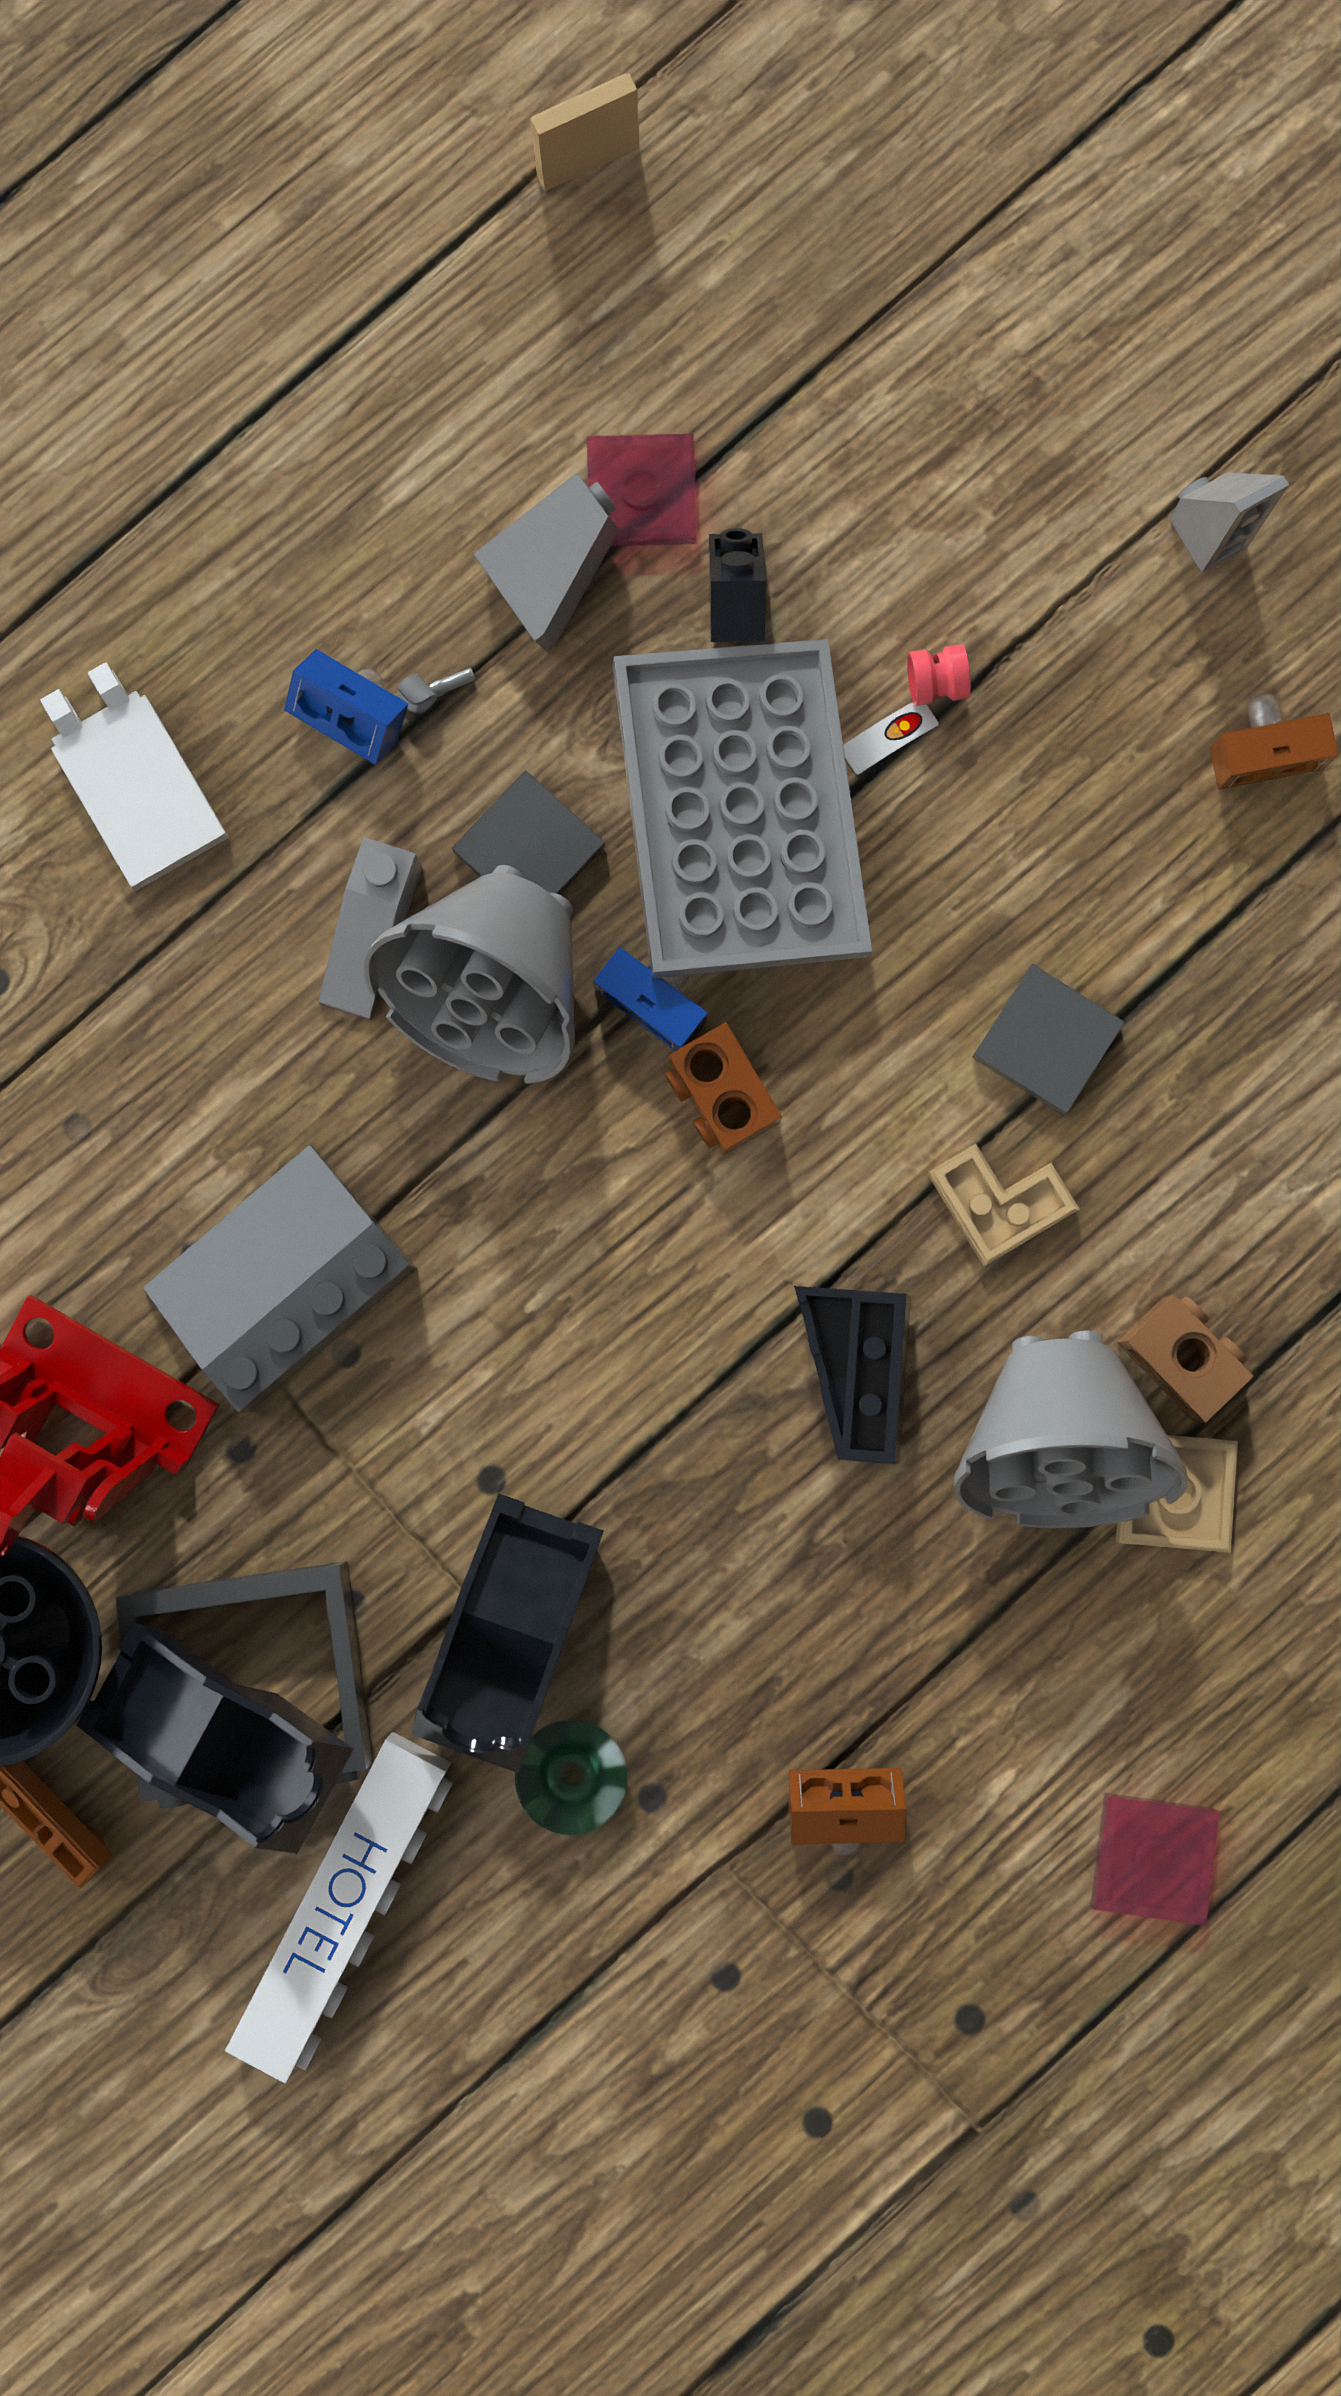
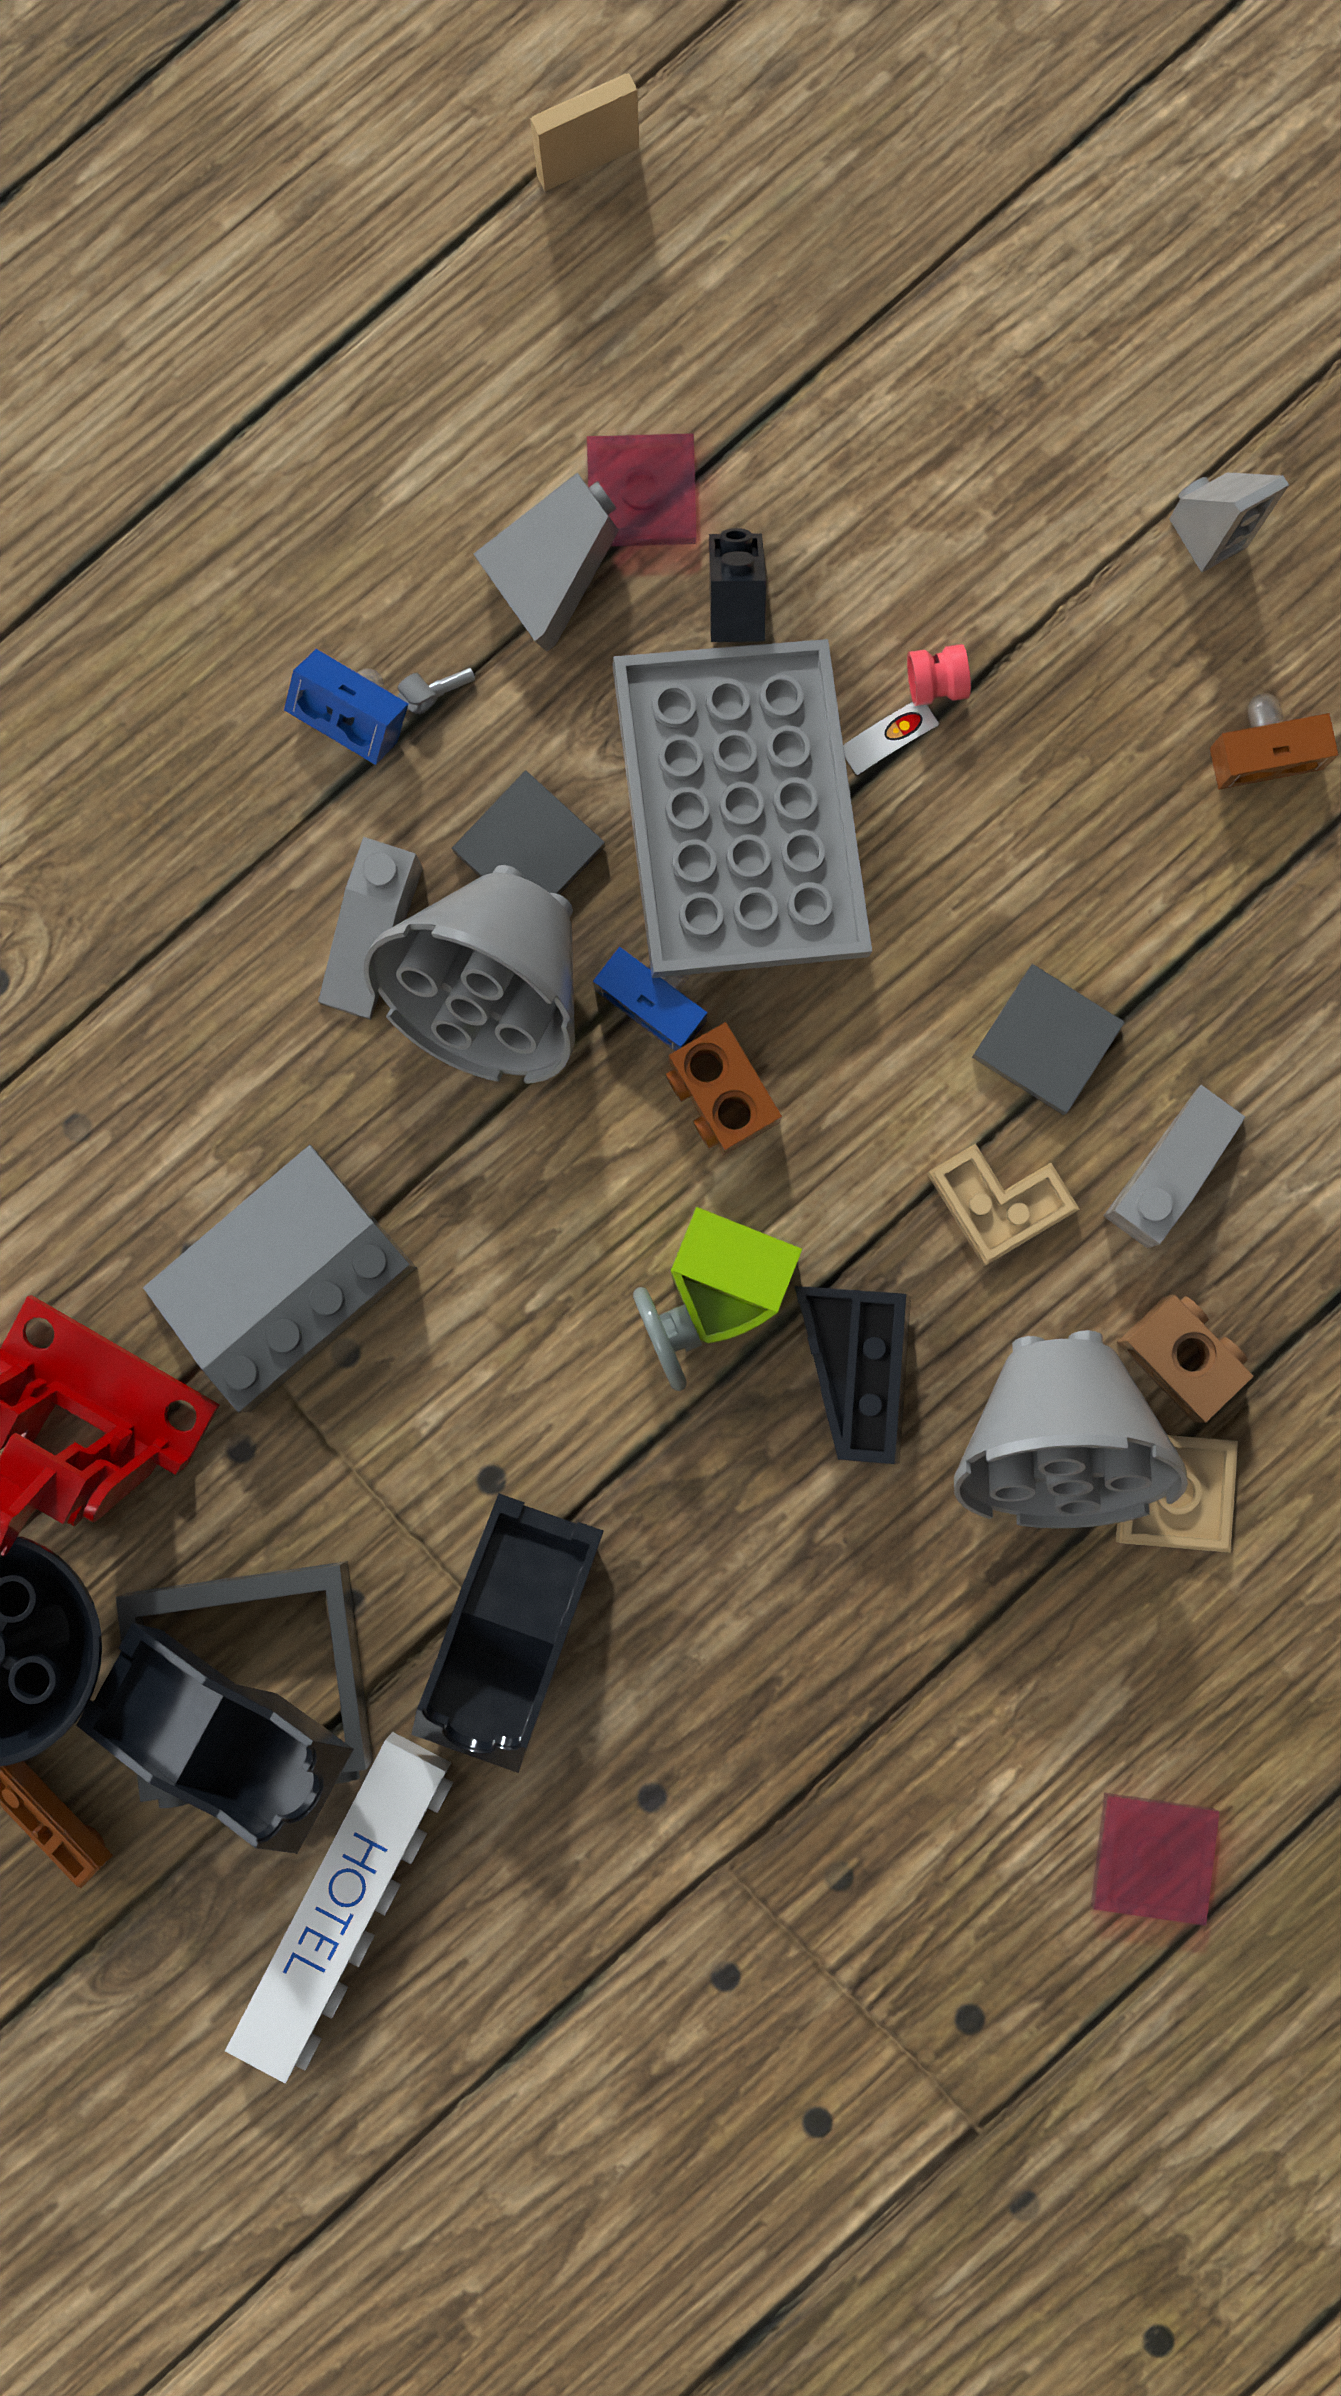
white tile [40,662,229,891] -> none
clear green dish [515,1719,627,1835] -> none
dark orange piece [788,1768,906,1856] -> none
none -> lime piece [633,1207,802,1391]
none -> light grey slope [1103,1085,1245,1249]

